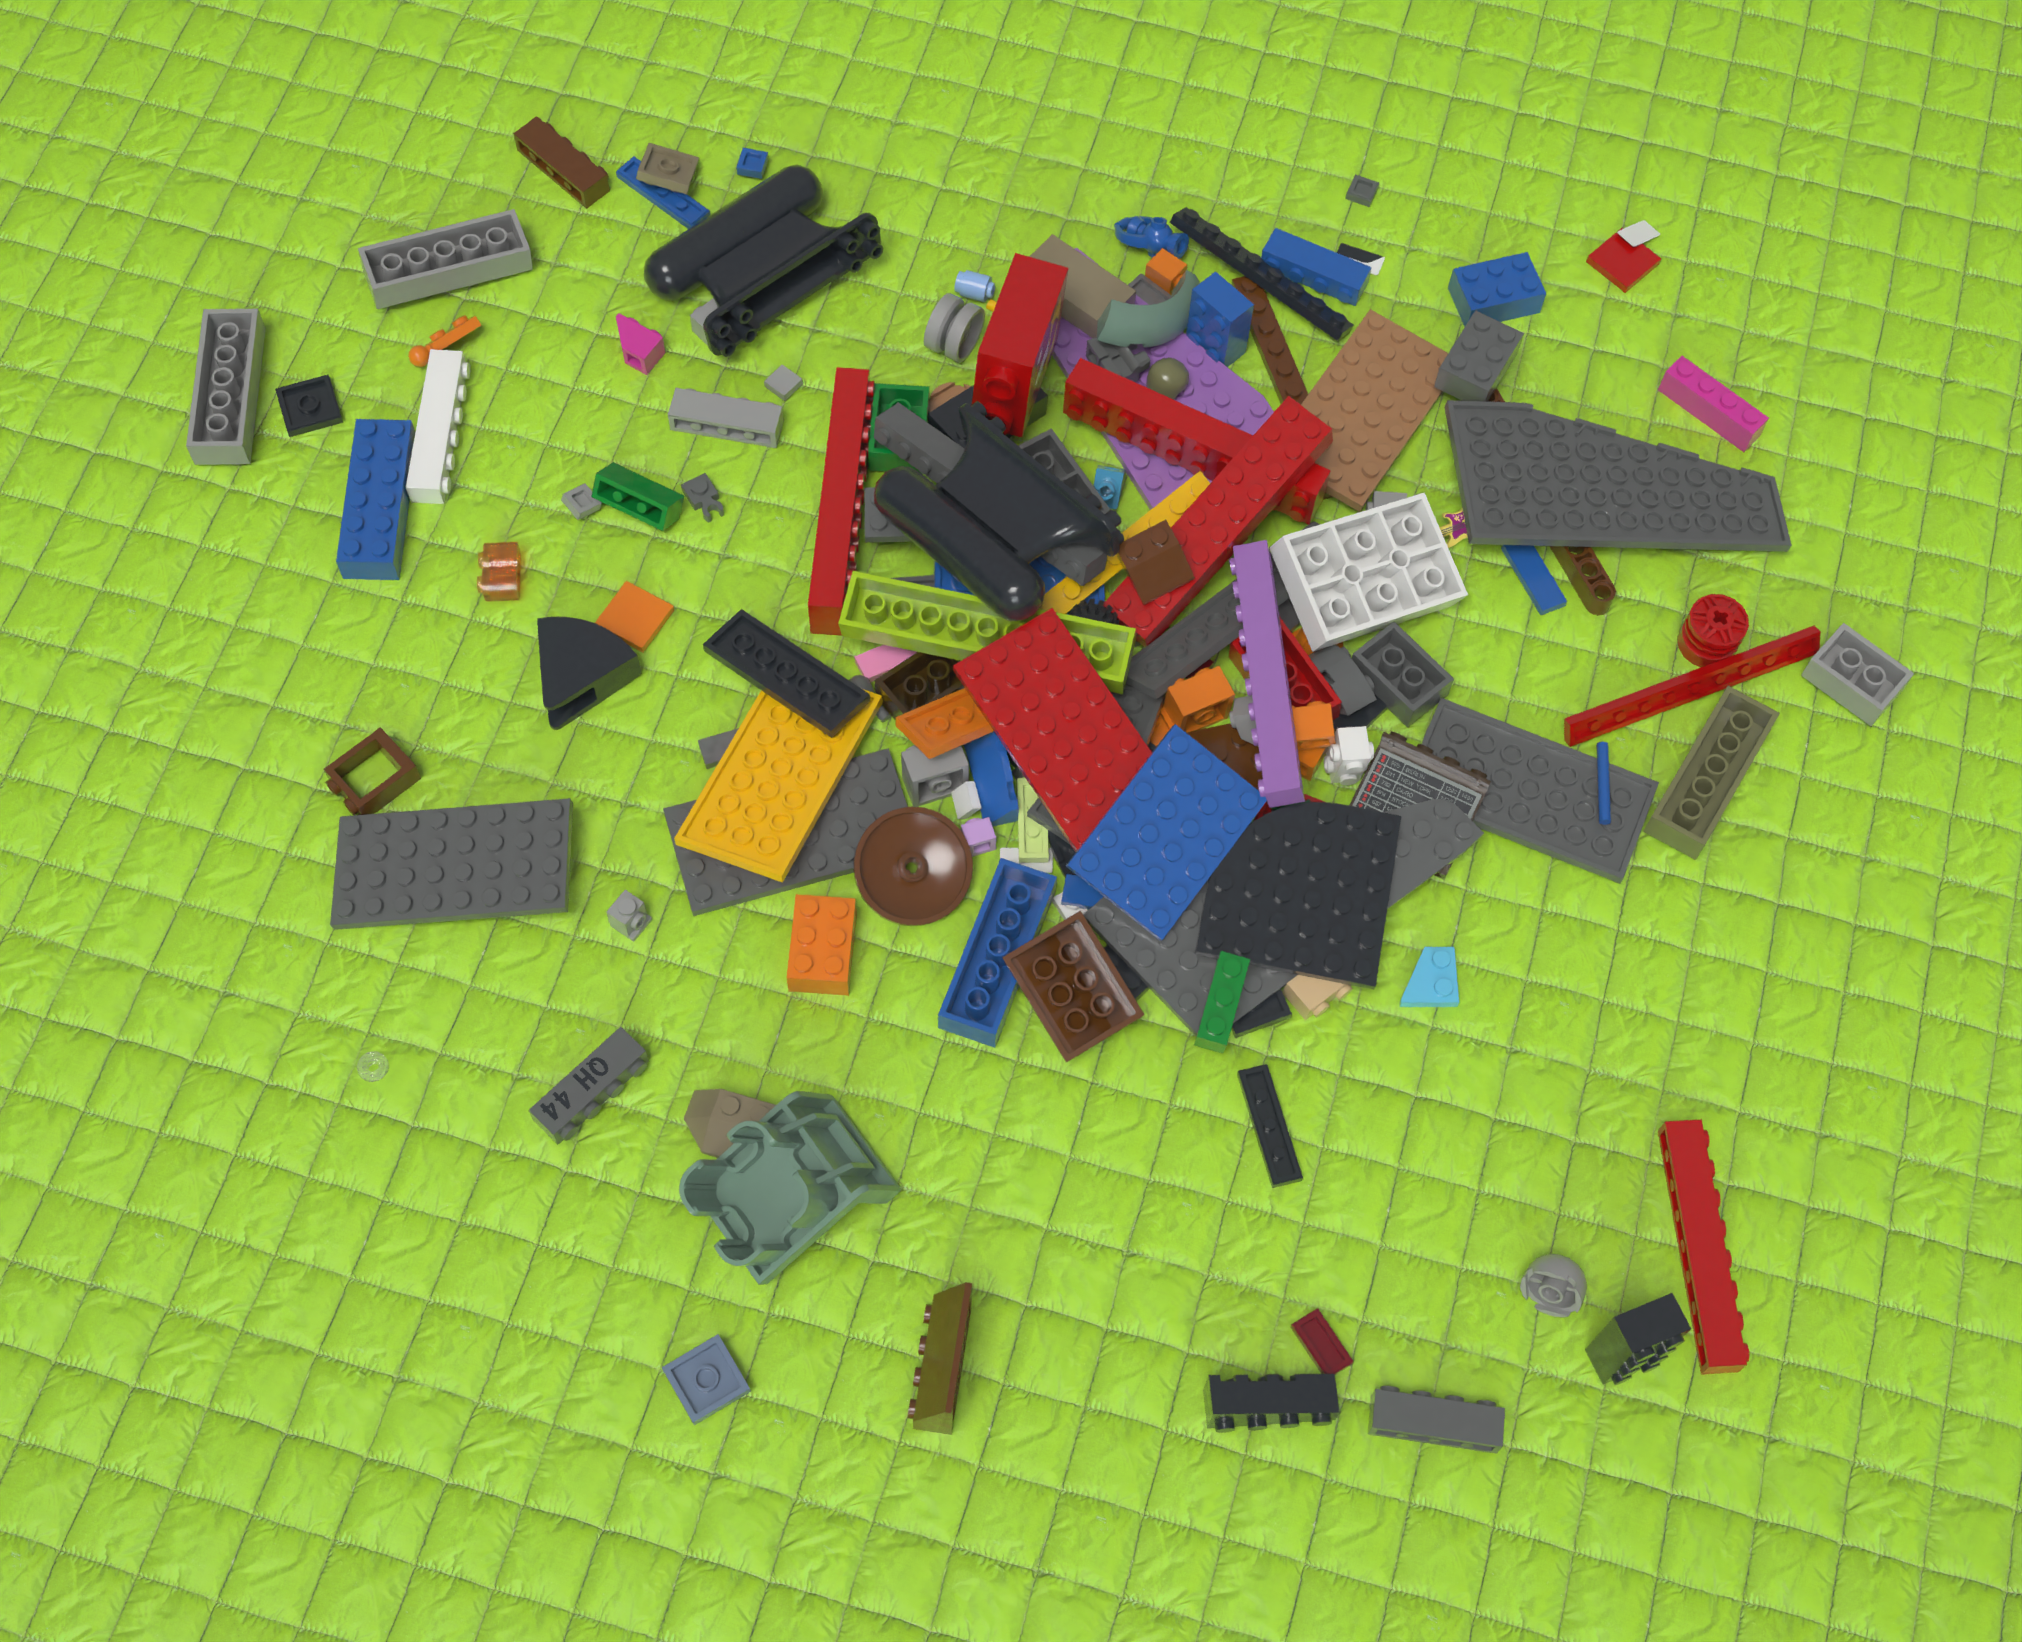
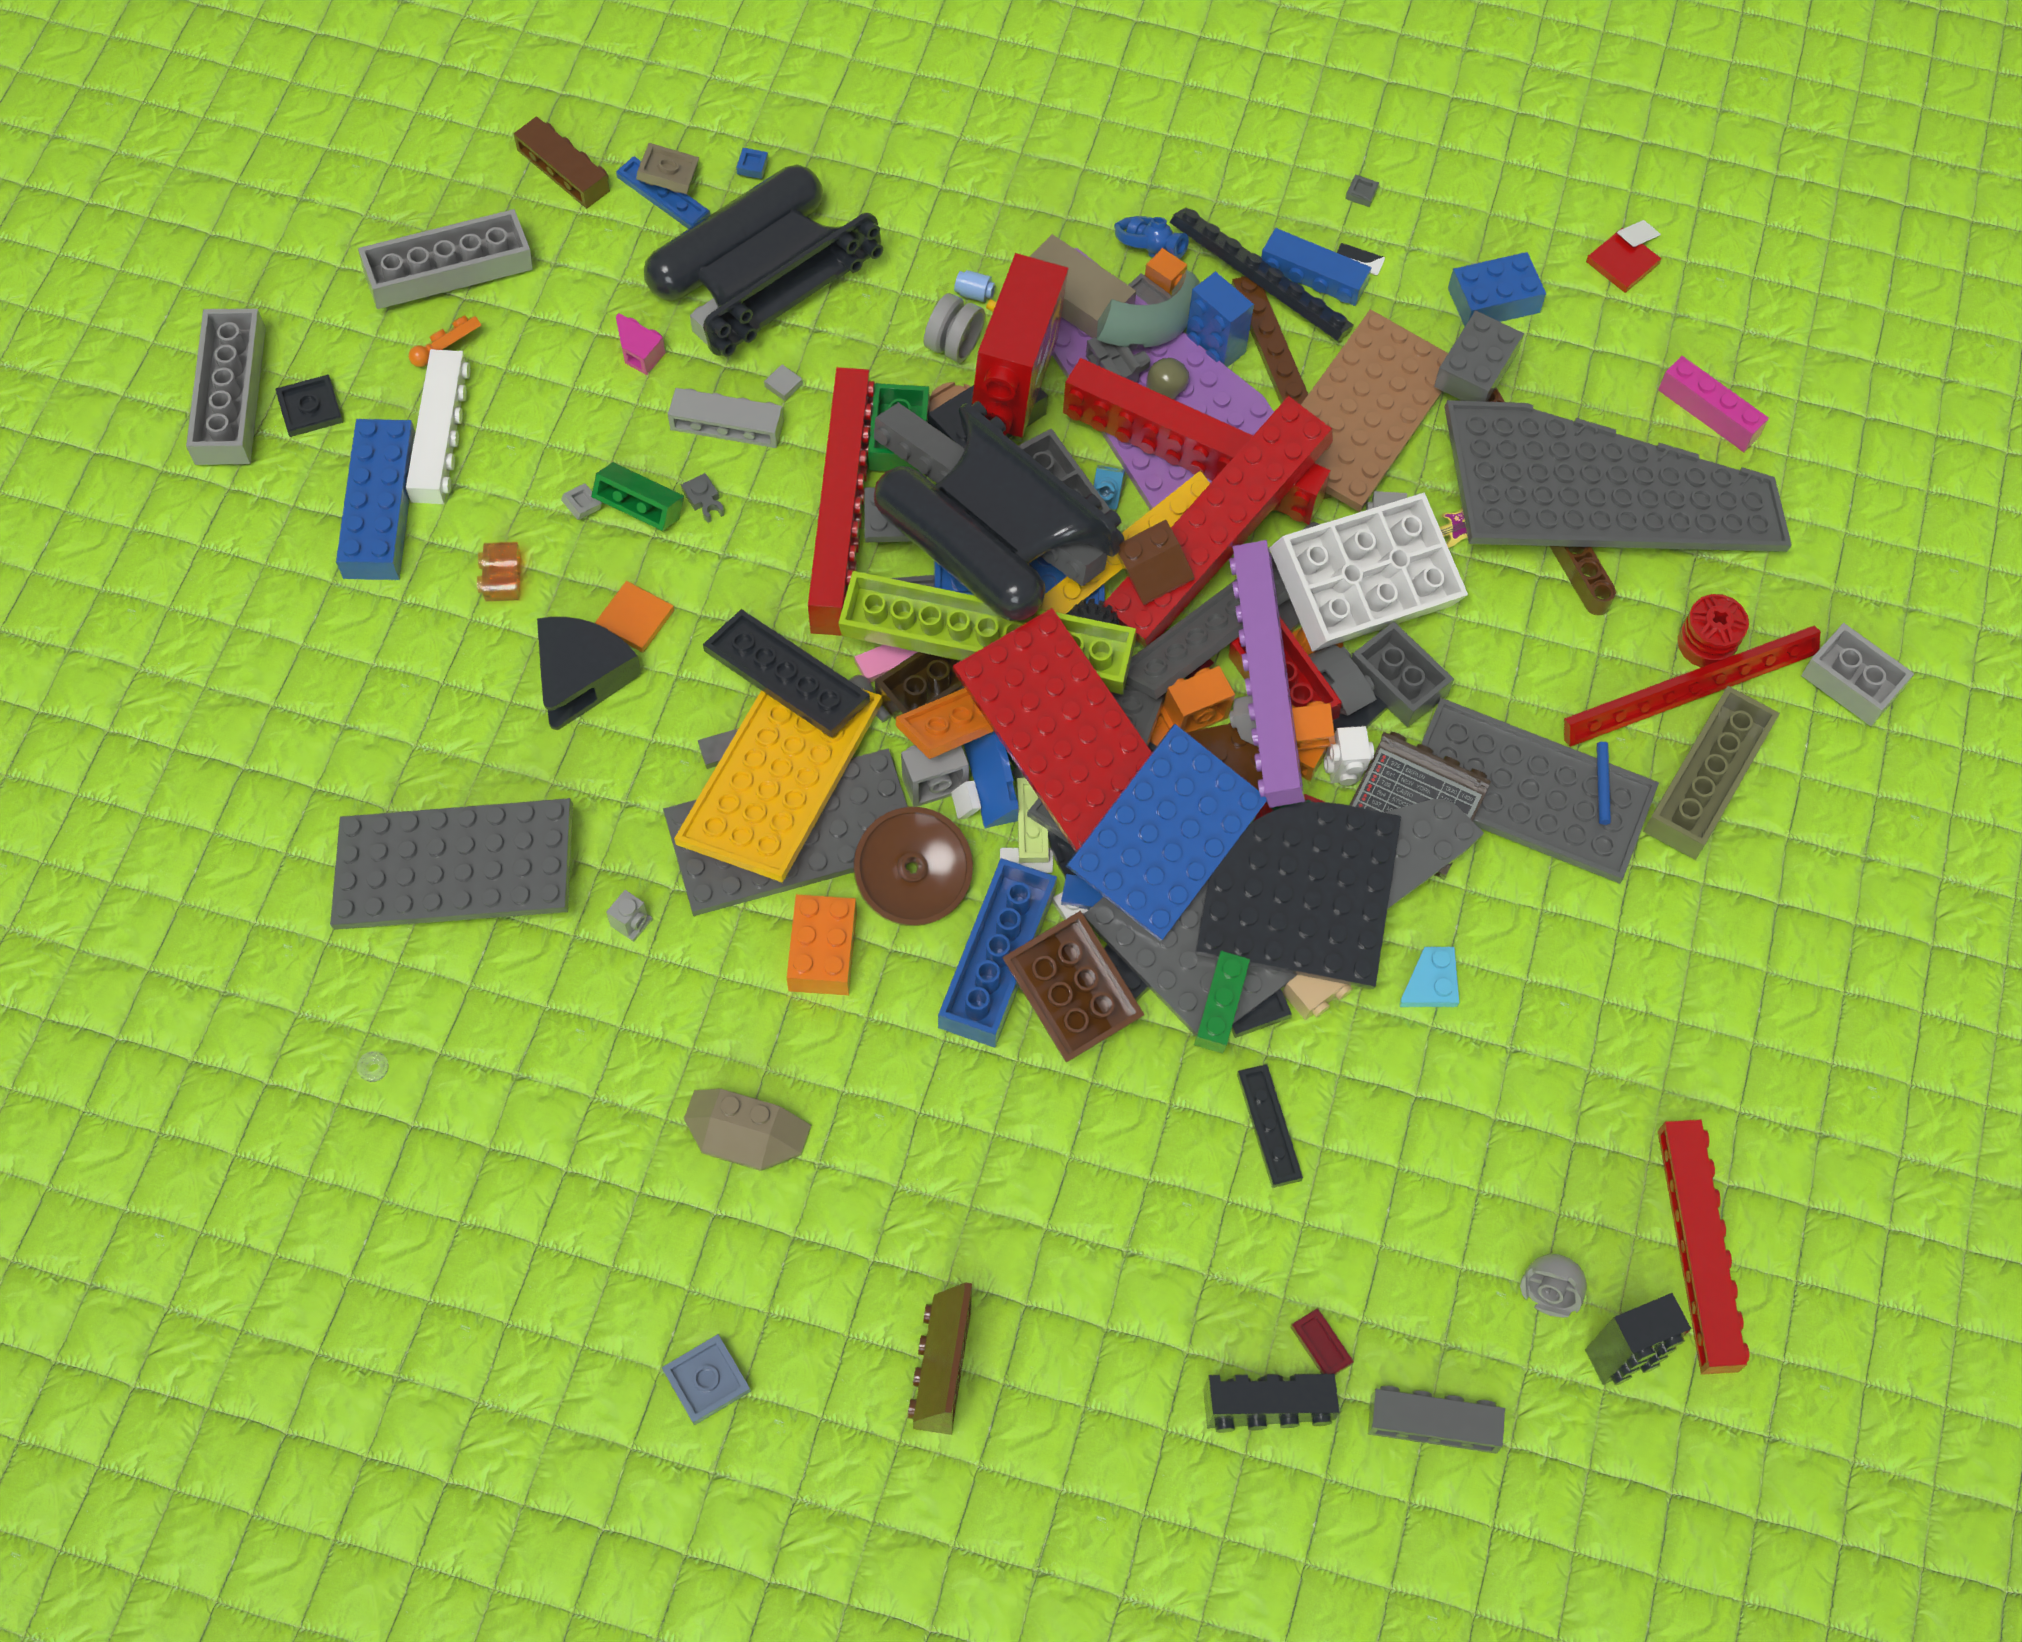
reddish brown window [324,727,421,815] -> none
dark grey brick [529,1027,649,1145] -> none
sand green piece [679,1091,901,1285] -> none
lavender plate [961,817,996,857] -> none
blue tile [1501,545,1567,615] -> none

